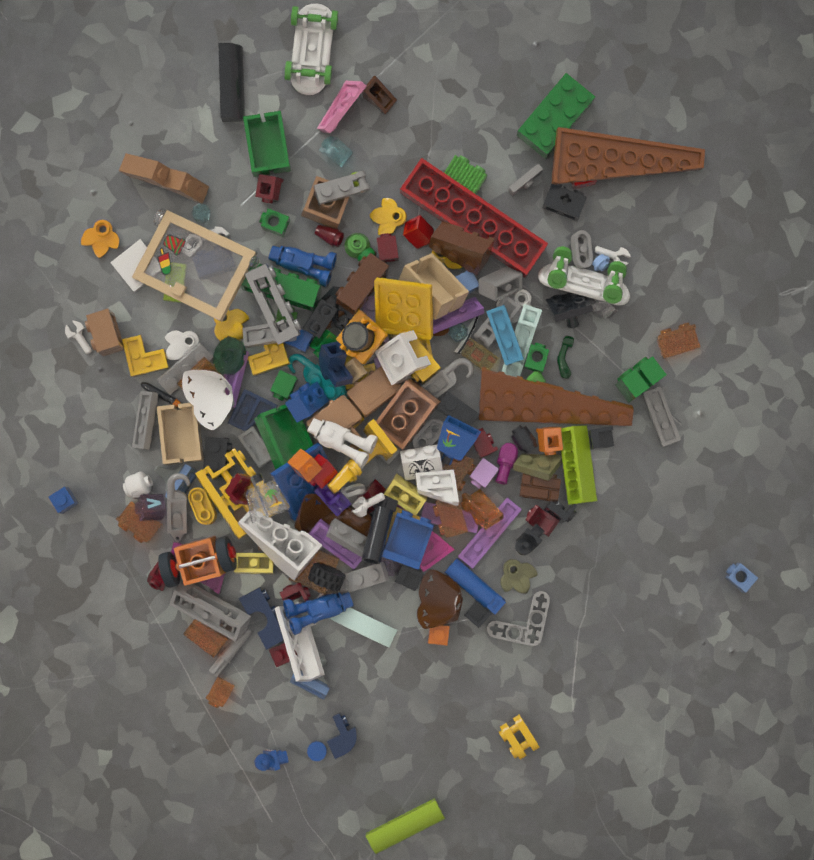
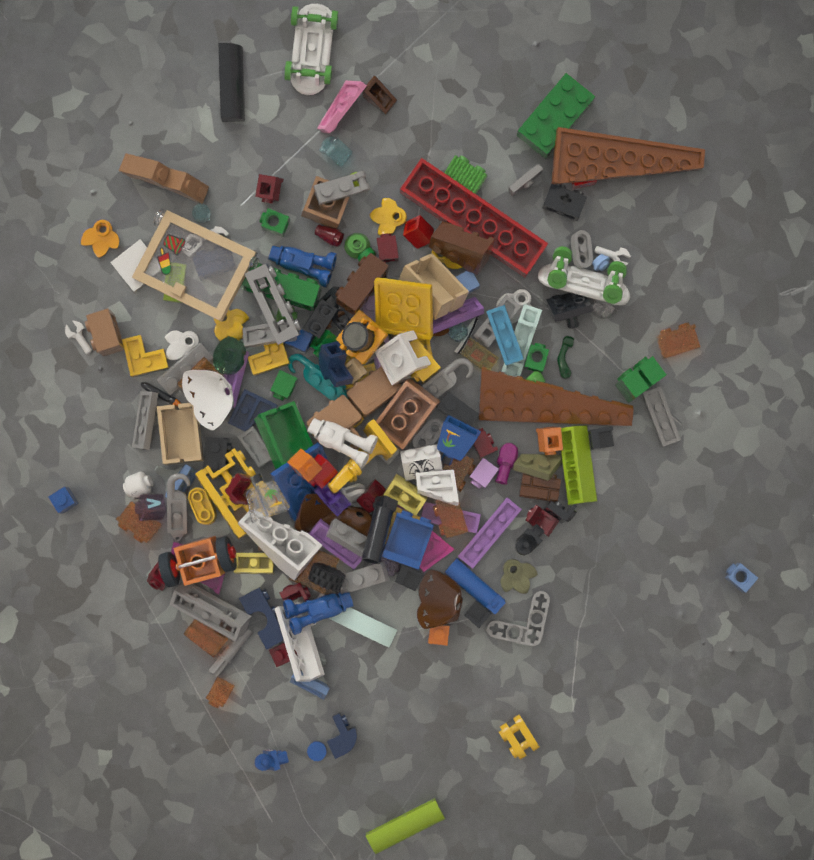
green piece [243,111,291,177] -> none
blue brick [285,382,329,422] -> none
white bar [352,493,385,517] -> none
clear orange bracket [461,489,504,530] -> none
light grey brick [479,266,522,301] -> none
black brick [511,425,538,454] -> none

